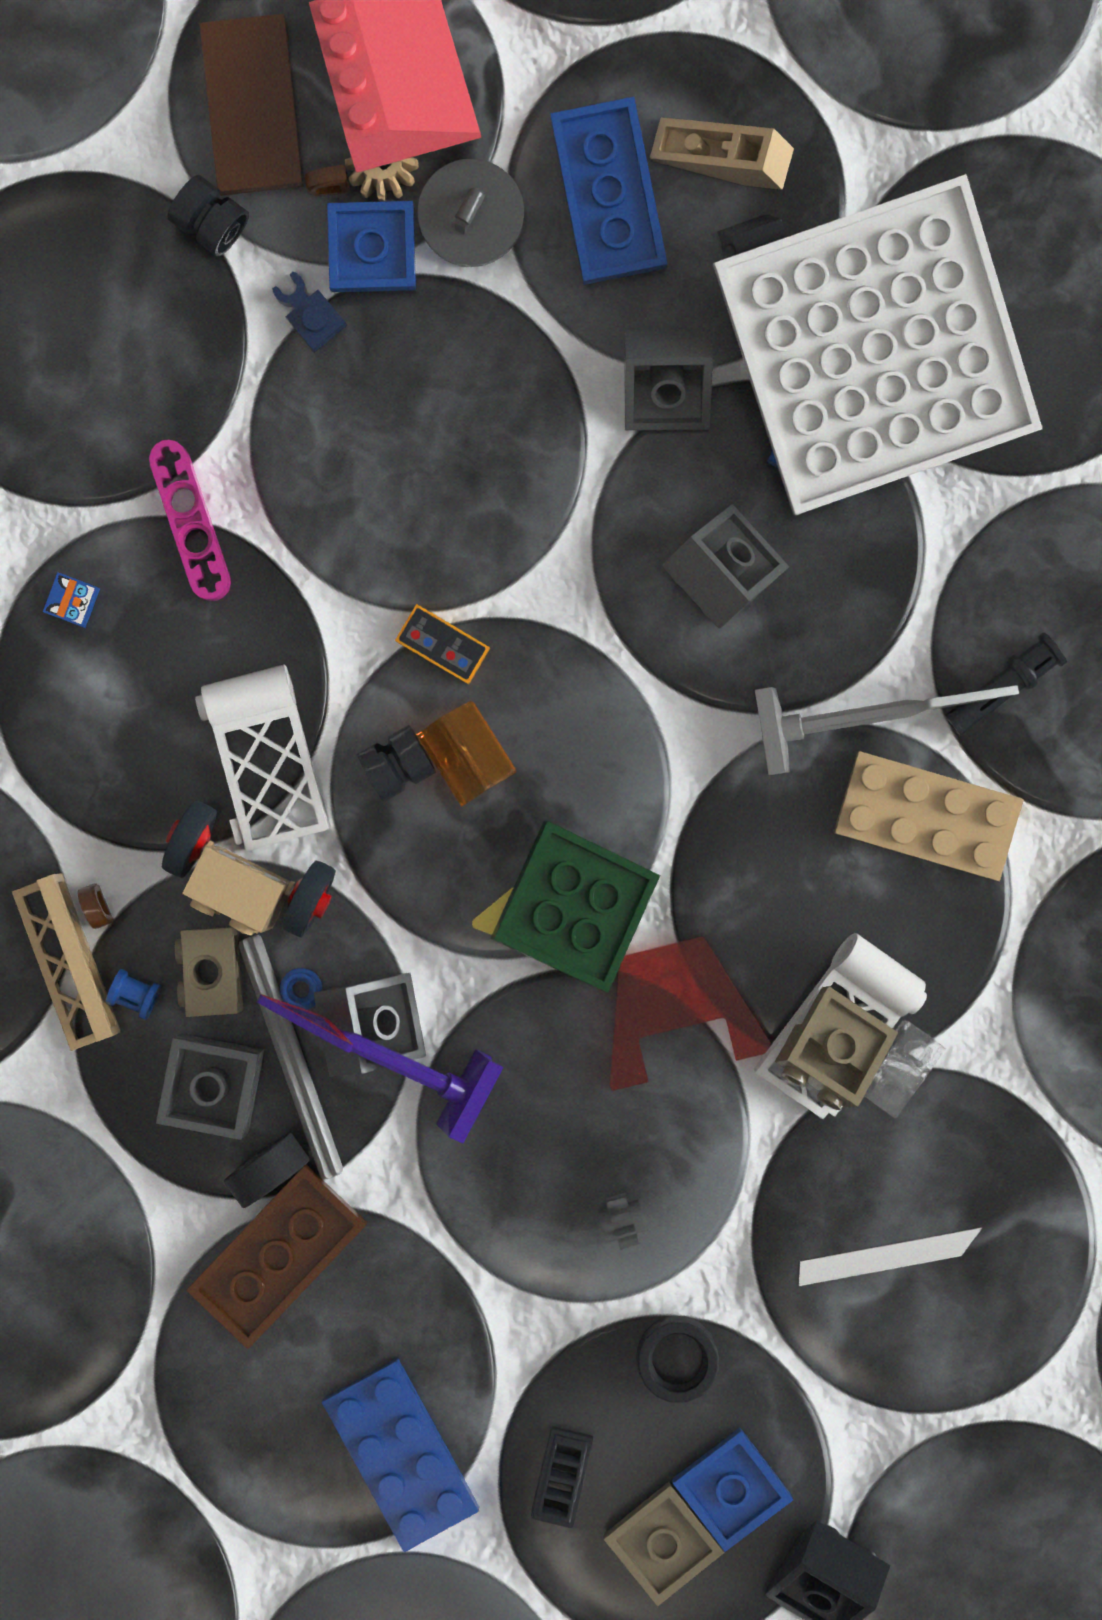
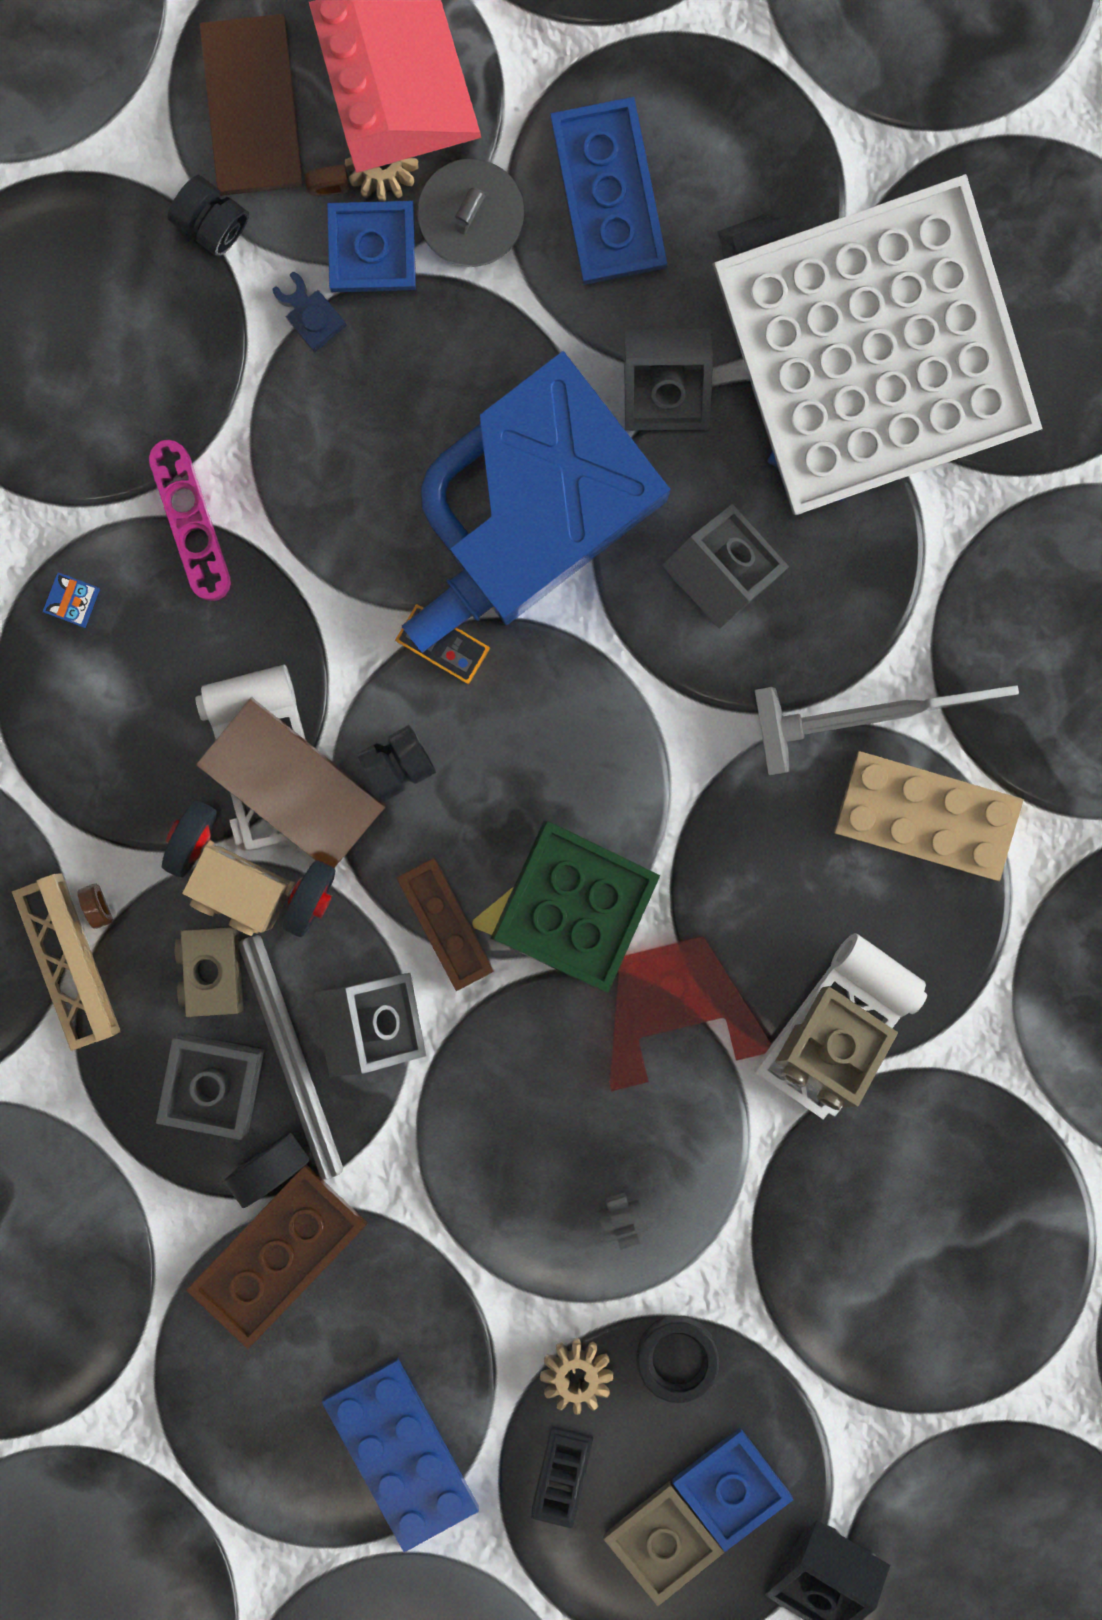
blue bush [106,969,161,1020] -> none
dark purple piece [257,994,503,1143] -> none
blue plate [280,968,323,1010] -> none
clear orange panel [416,701,516,807] -> none
tan slope [650,117,794,190] -> none
white sticker [799,1227,983,1286] -> none
clear brick [864,1019,947,1119] -> none
black pin [944,632,1067,736] -> none
none -> reddish brown tile [196,697,385,868]
none -> reddish brown plate [396,858,495,991]
none -> blue piece [402,351,671,653]
none -> tan gear [540,1338,613,1415]

